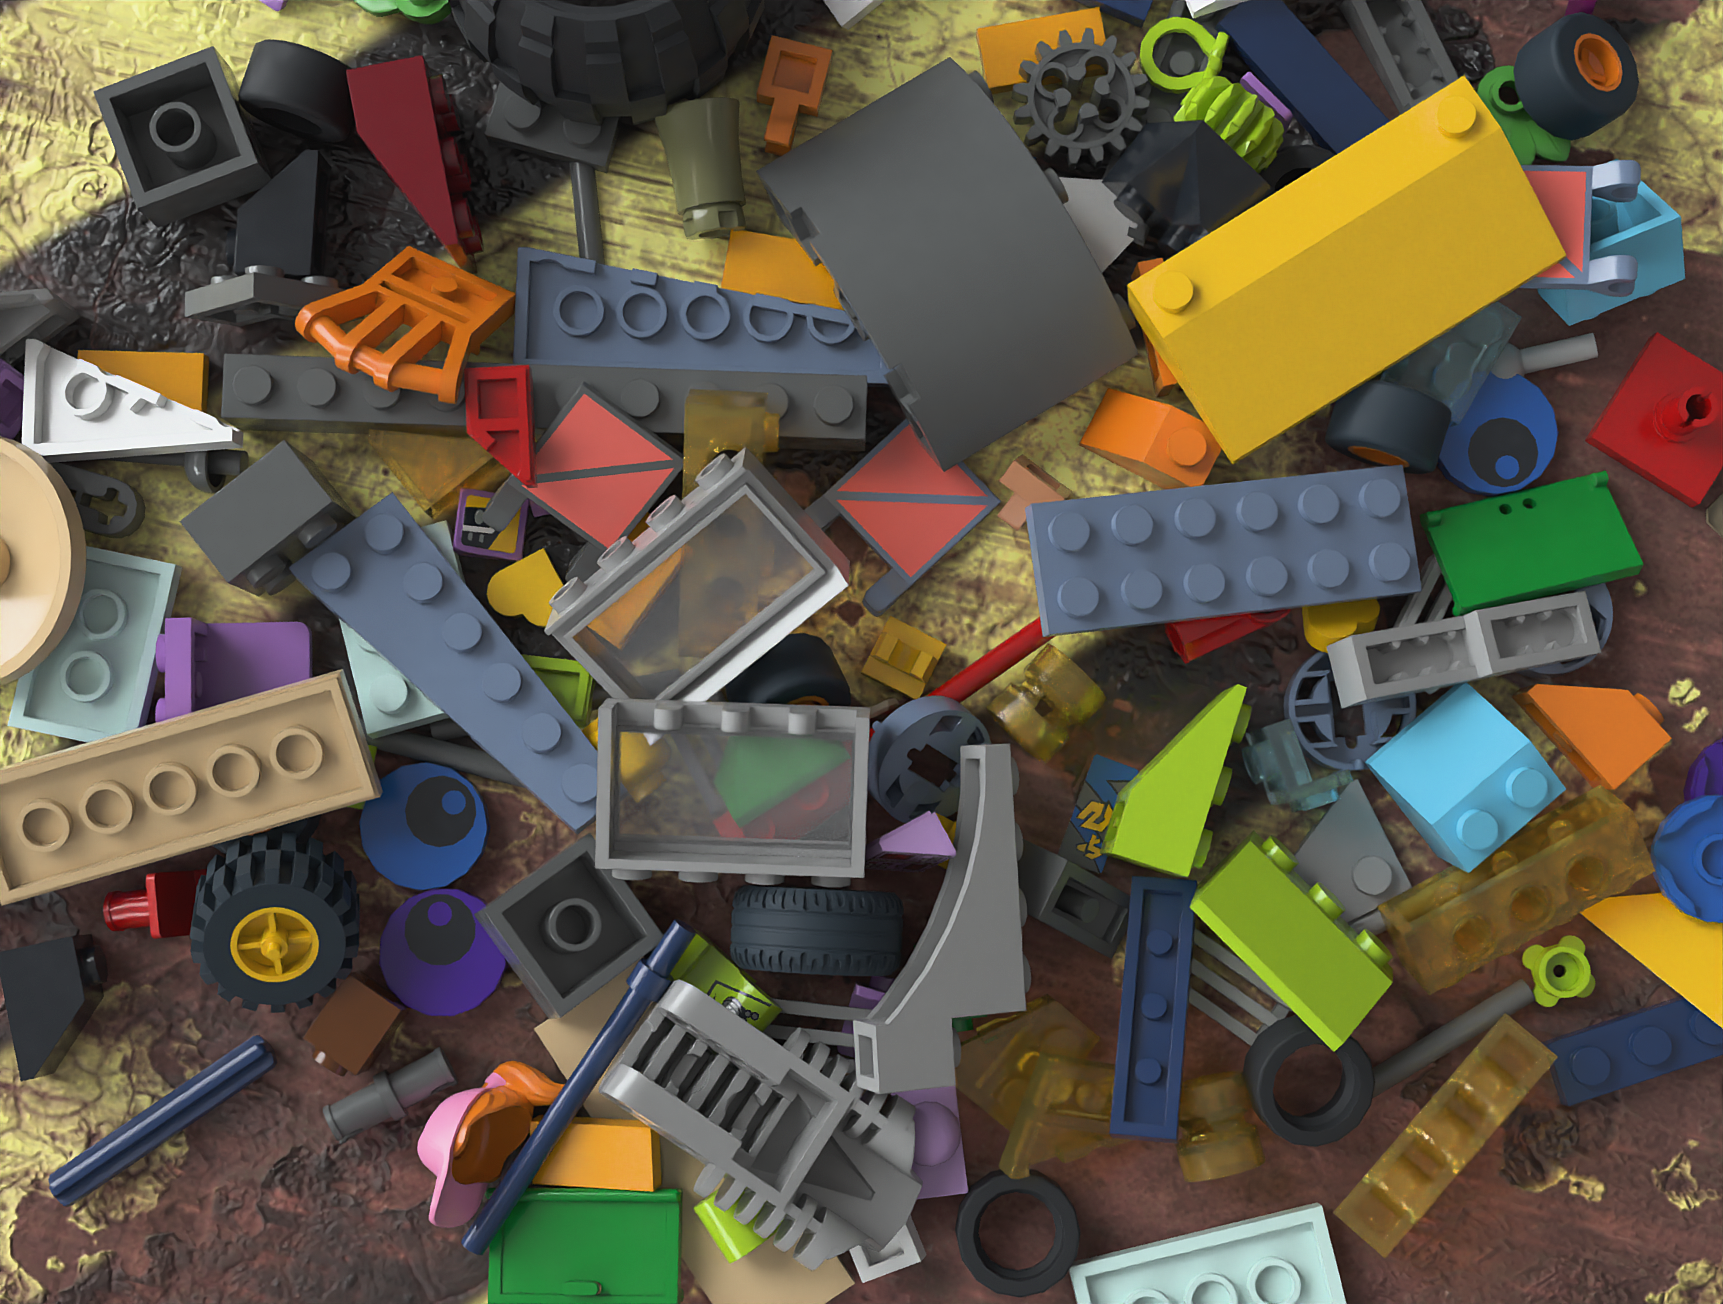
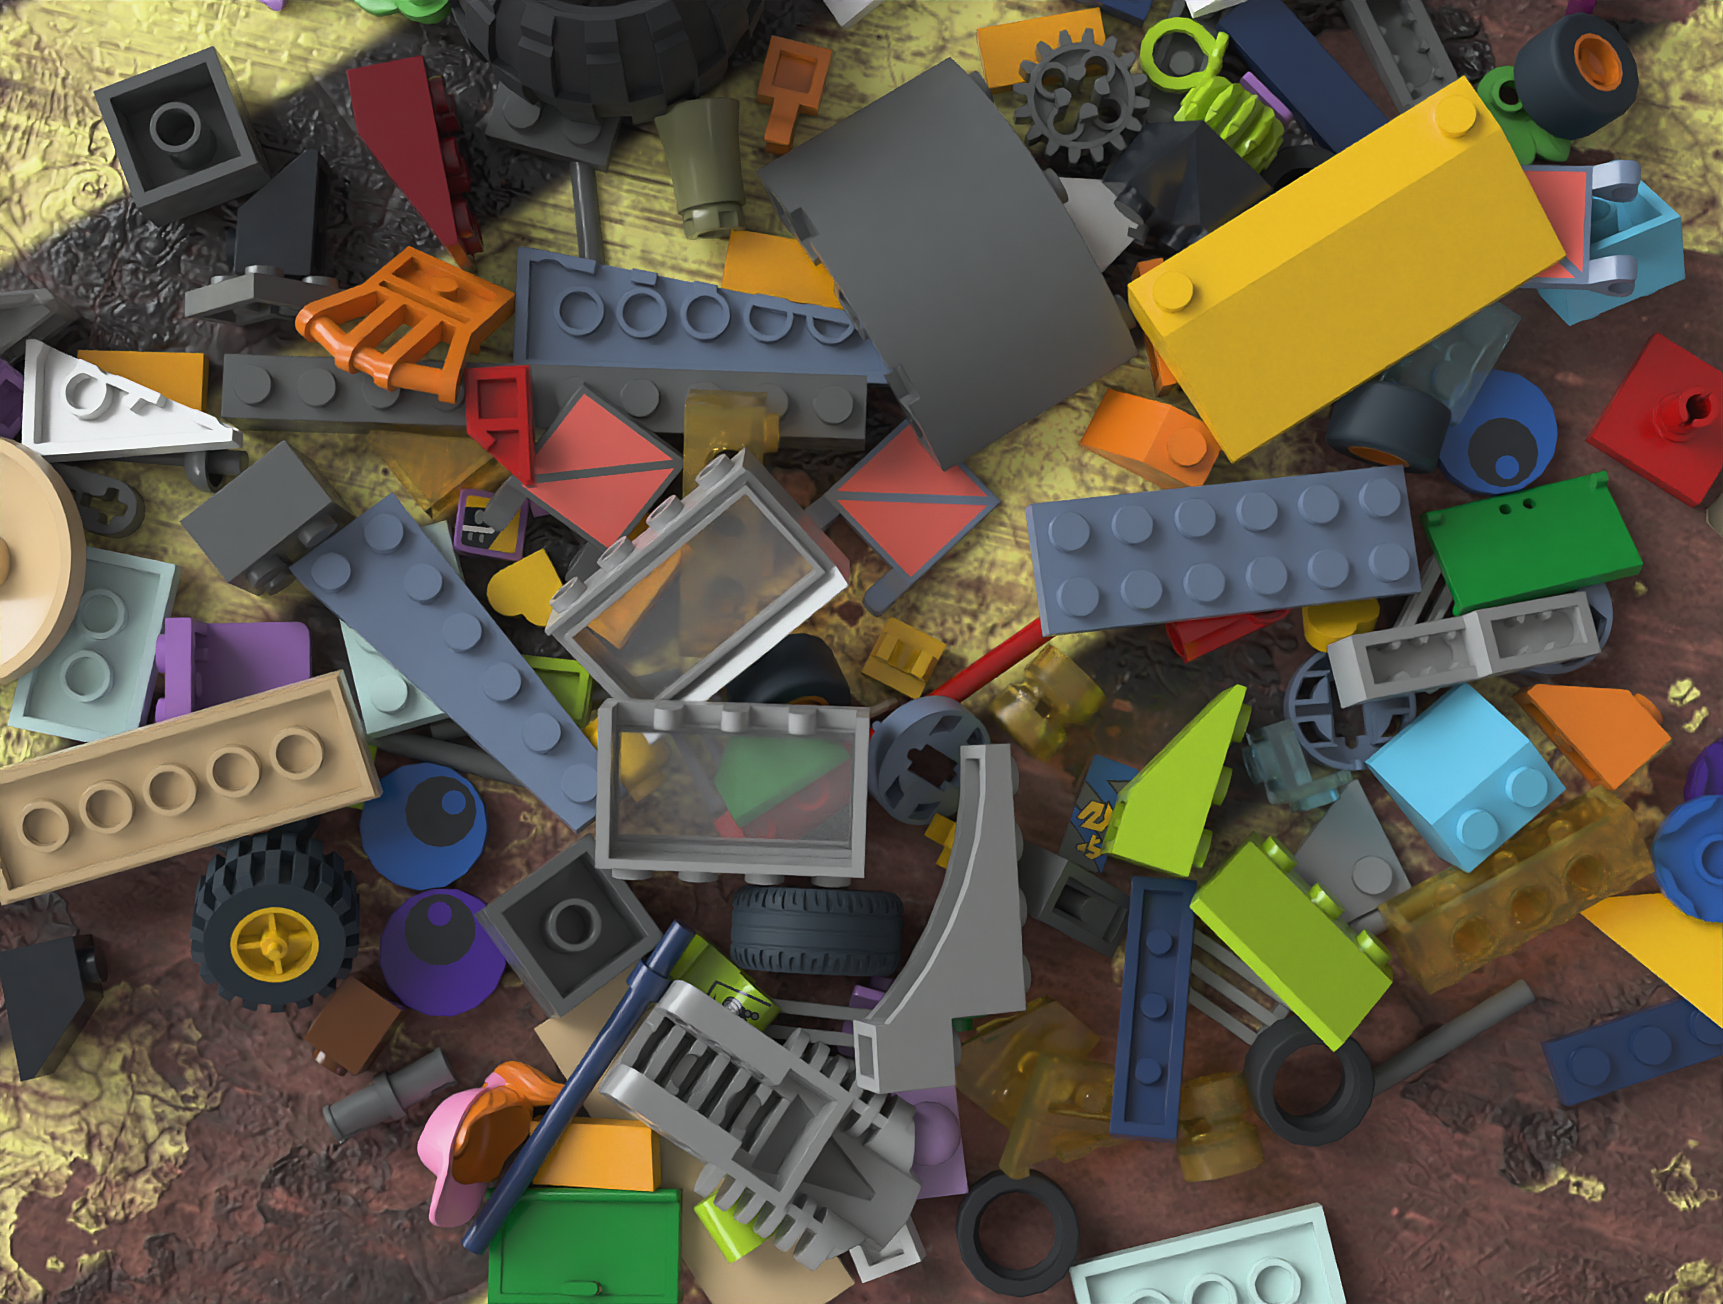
dark blue axle [48,1035,278,1207] -> none
red bracket [103,869,207,939] -> none
black tyre [238,39,354,143] -> none
lavender slope [865,811,956,872] -> none
nougat tile [998,454,1072,531] -> none
clear yellow brick [1333,1013,1558,1259] -> none
light grey bar [1474,333,1598,379] -> none
lime plate [1522,935,1595,1007] -> none

